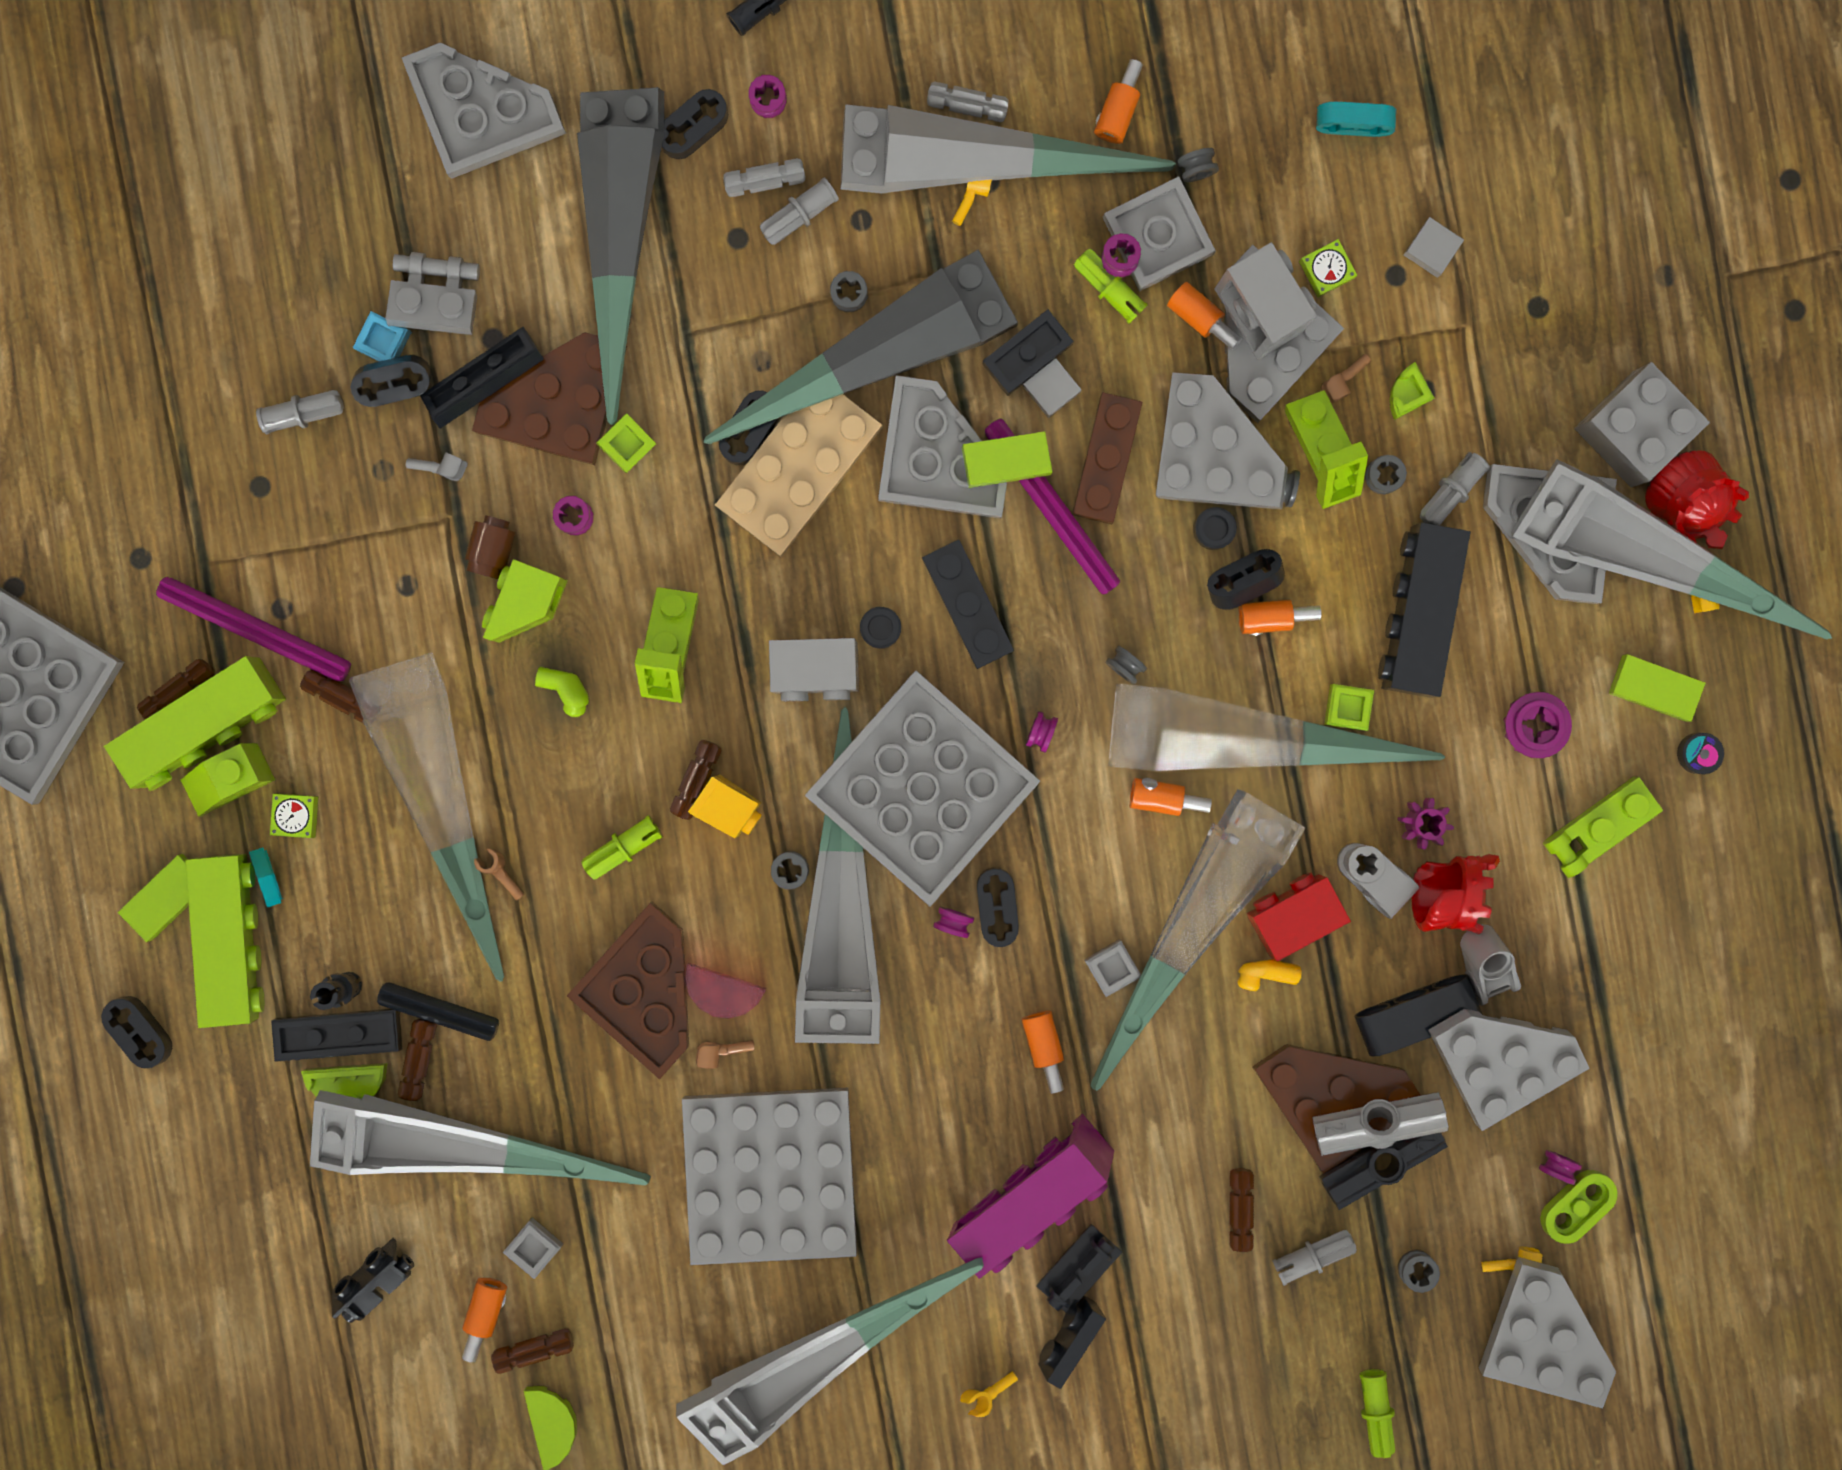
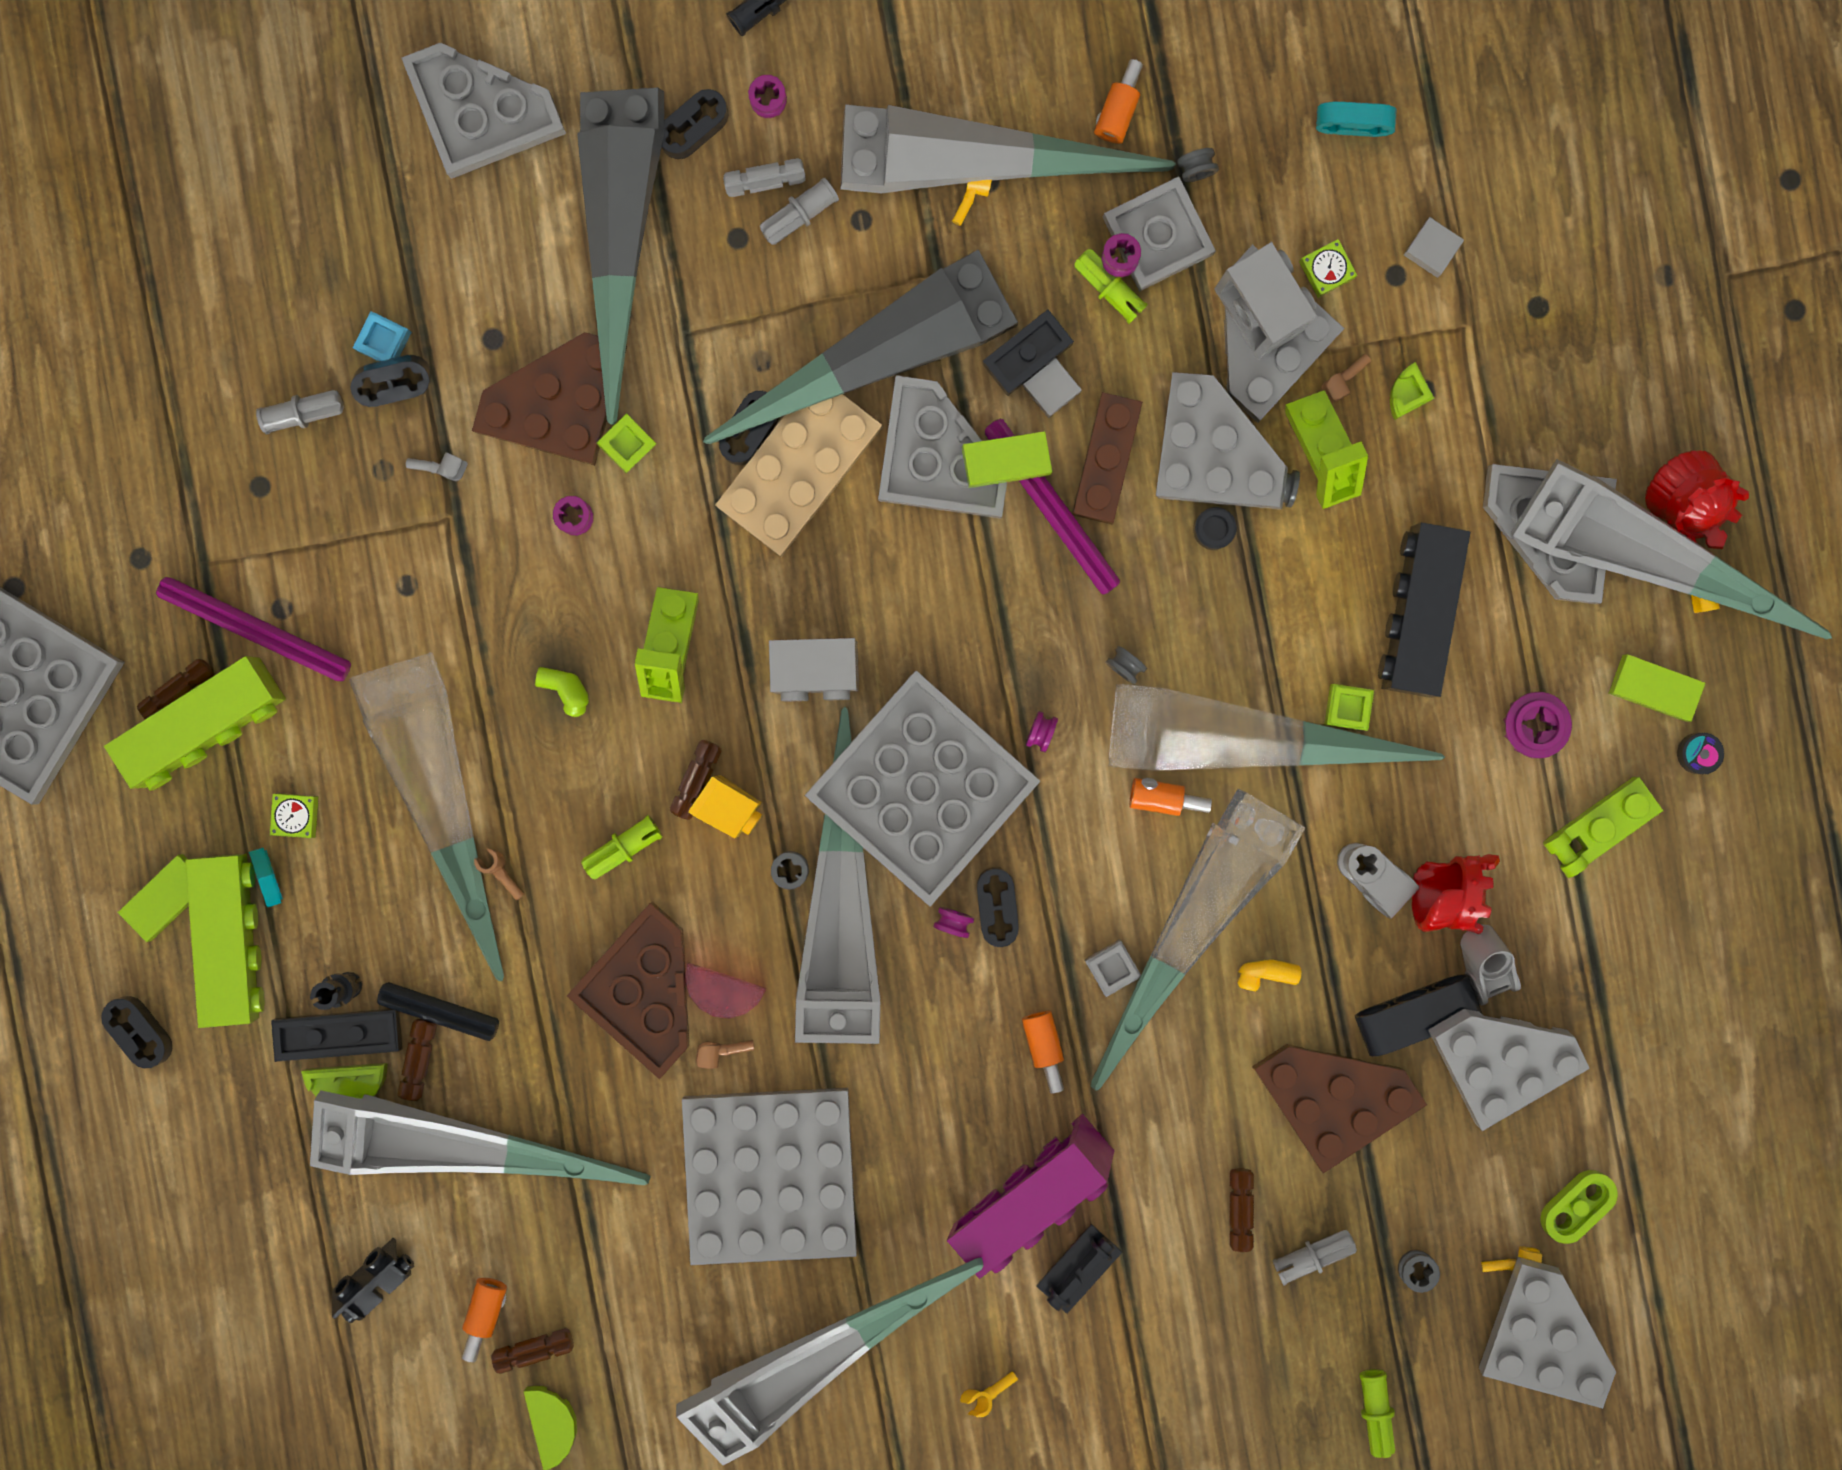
lime slope [180,743,275,817] -> none
reddish brown axle [300,669,381,725] -> none
light grey plate [385,252,480,335] -> none
black tile [420,327,544,429] -> none
reddish brown brick [465,515,516,579] -> none
lime slope [482,559,568,643] -> none
light grey tile [503,1217,563,1279] -> none
dark grey bush [830,271,868,312] -> none
black tile [860,607,901,649] -> none
black plate [922,539,1014,669] -> none
light grey axle [927,81,1009,122] -> none
black plate [1038,1296,1106,1389] -> none
orange piece [1167,282,1242,350] -> none
black beam [1207,549,1285,610] -> none
orange piece [1239,600,1322,635] -> none
red brick [1246,872,1351,962] -> none
light grey piece [1312,1092,1449,1156] -> none
black piece [1319,1133,1448,1210] -> none
dark grey bush [1365,455,1407,495] -> none
magenta gear [1397,798,1454,850] -> none
light grey axle [1420,452,1490,526] -> none
magenta bush [1539,1150,1583,1185] -> none
light grey brick [1574,362,1710,488] -> none

